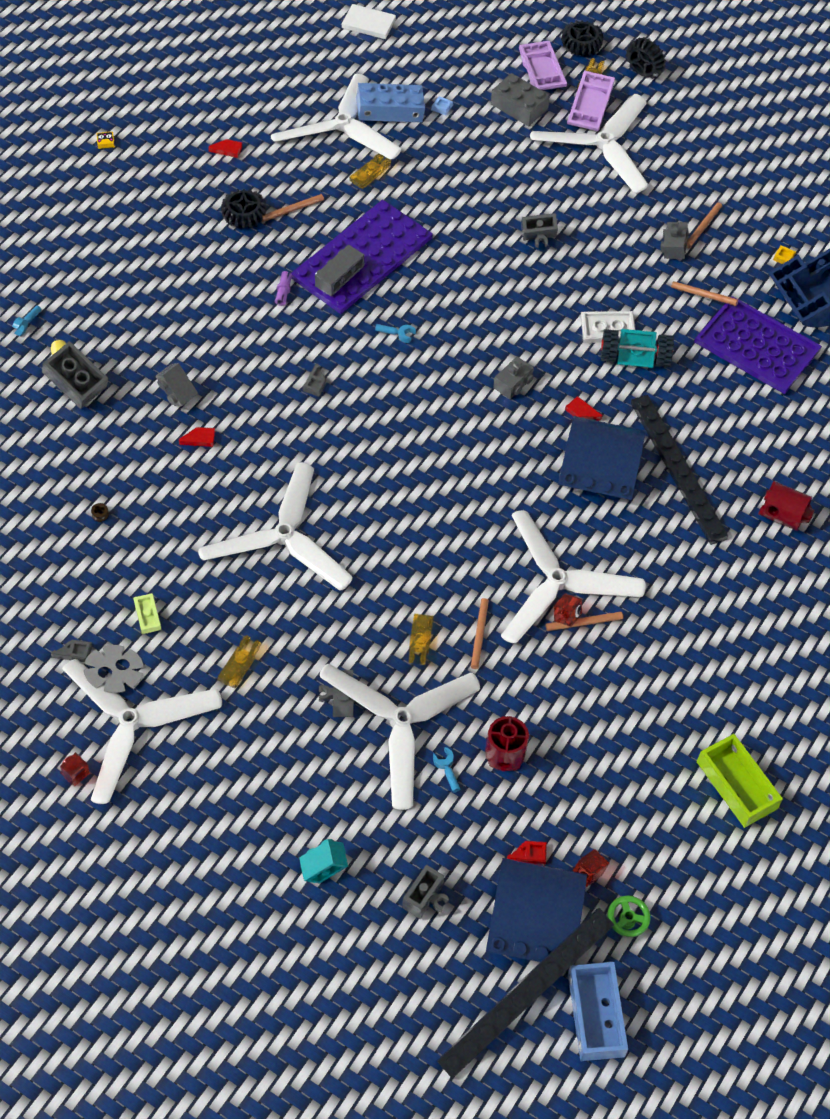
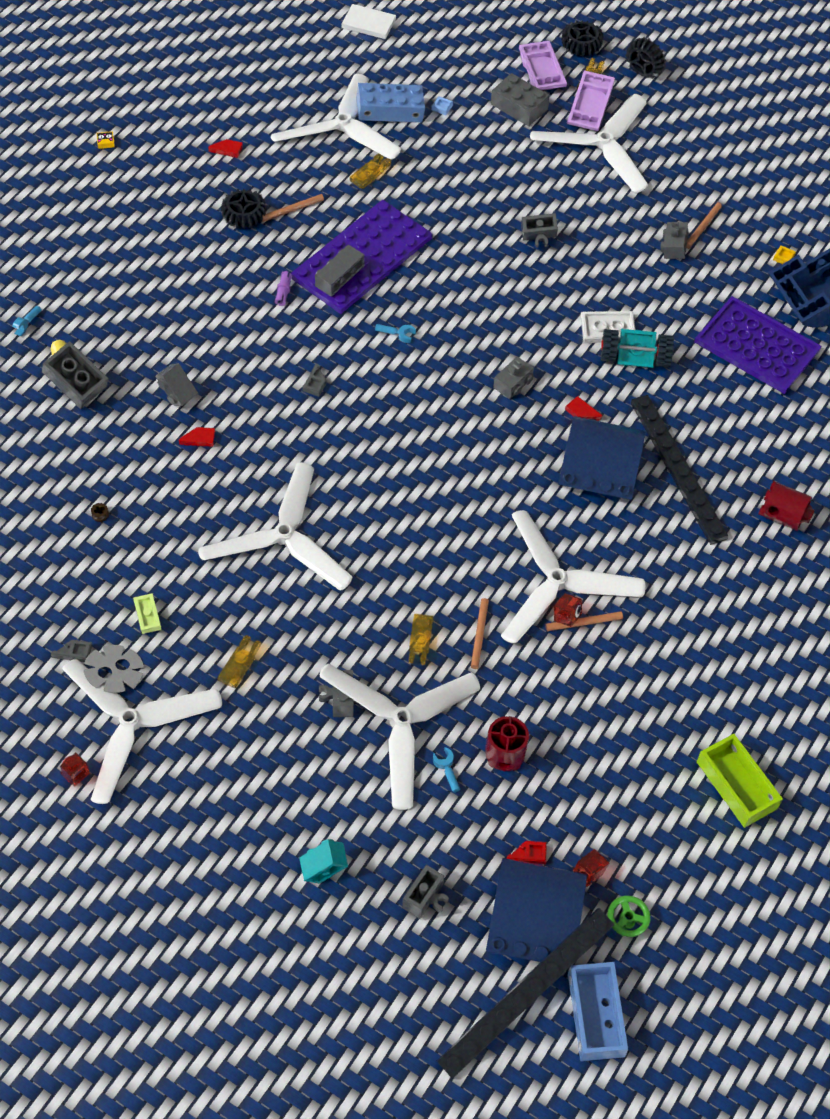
nougat bar [671,281,738,306] -> none

